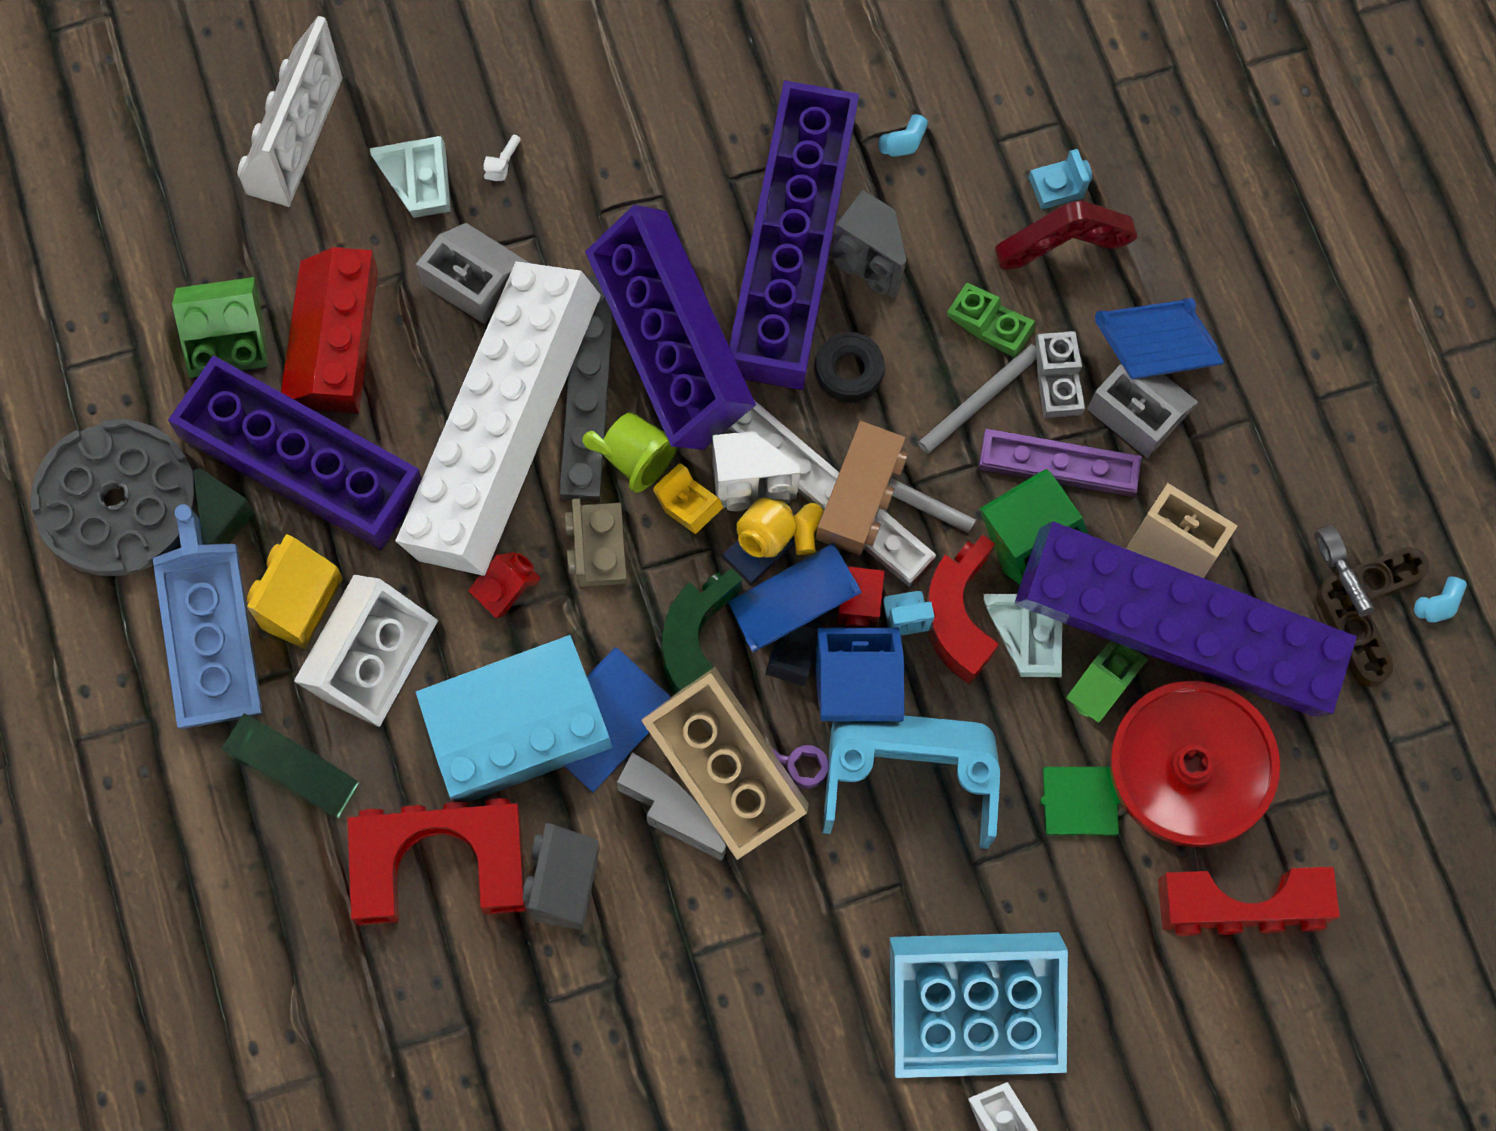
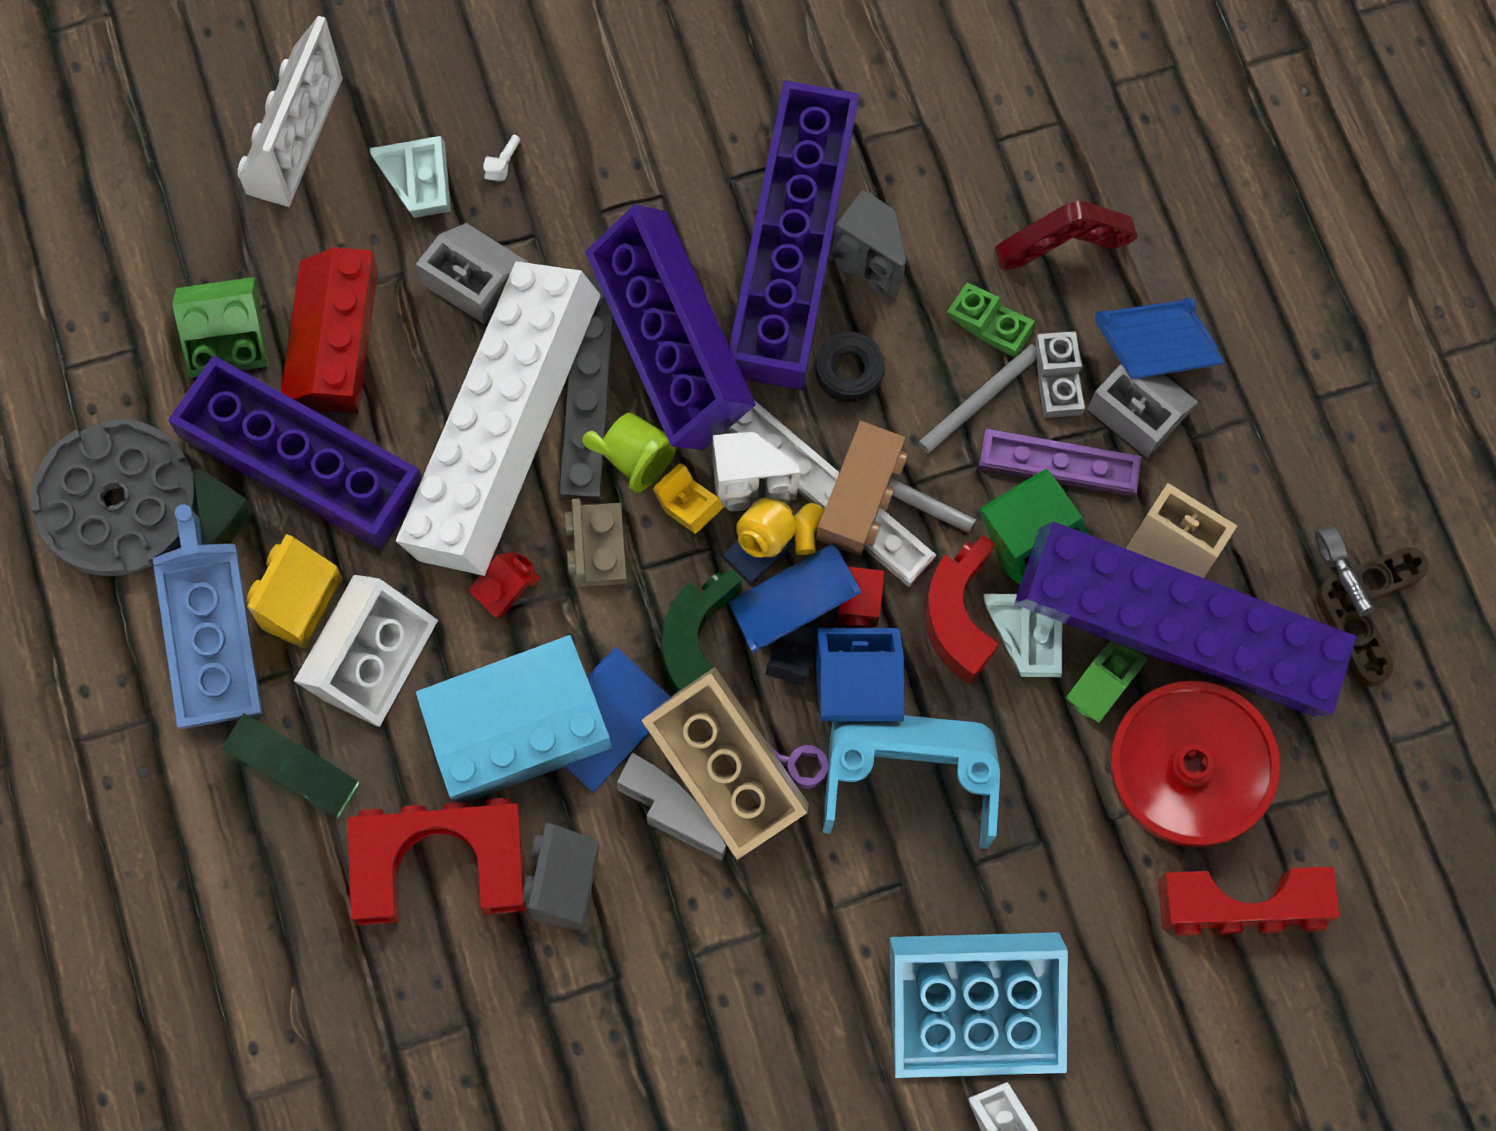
medium azure arm [878,114,929,157] -> none
medium azure bracket [883,591,934,635] -> none
medium azure bracket [1029,149,1092,210] -> none
green piece [1040,767,1121,836] -> none
medium azure arm [1414,577,1467,623] -> none

